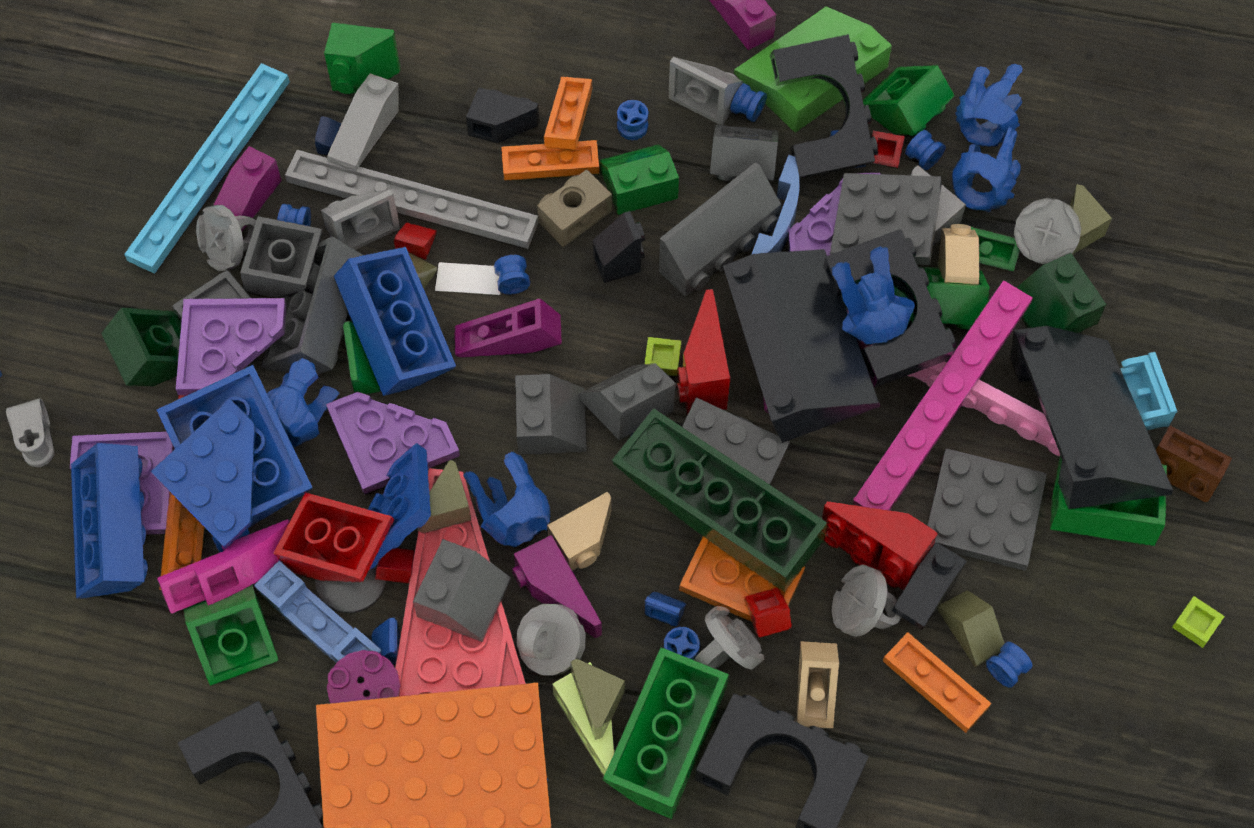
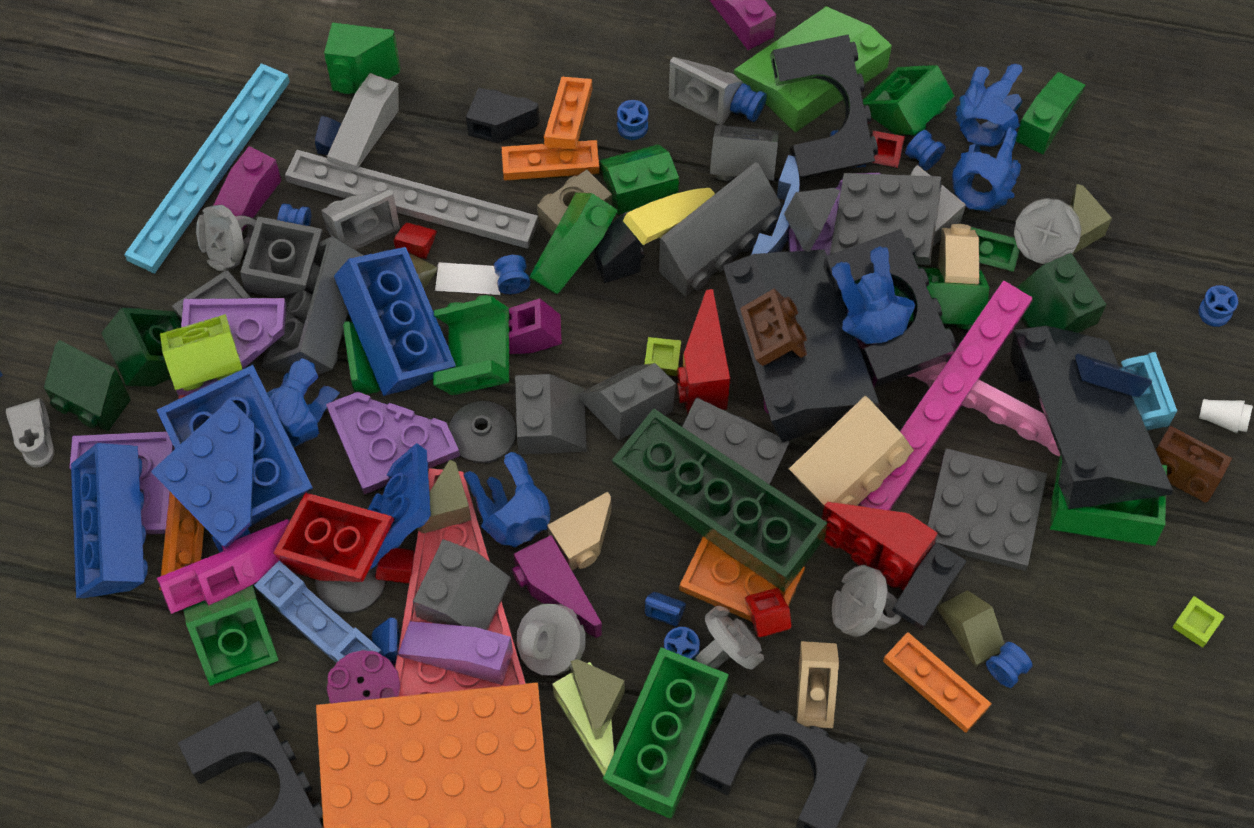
none -> dark green slope [44,340,131,431]
none -> lime slope [160,314,243,391]
none -> medium lavender slope [398,621,513,685]
none -> green panel [433,295,509,395]
none -> dark grey dish [449,401,516,464]
none -> green slope [529,193,618,294]
none -> light yellow slope [623,188,715,245]
none -> reddish brown bracket [740,288,807,366]
none -> dark grey slope [784,188,840,252]
none -> tan slope [789,396,914,508]
none -> green slope [1016,72,1086,155]
none -> dark blue slope [1075,353,1152,397]
none -> blue wheel [1198,285,1238,327]
none -> white cone [1199,399,1253,433]

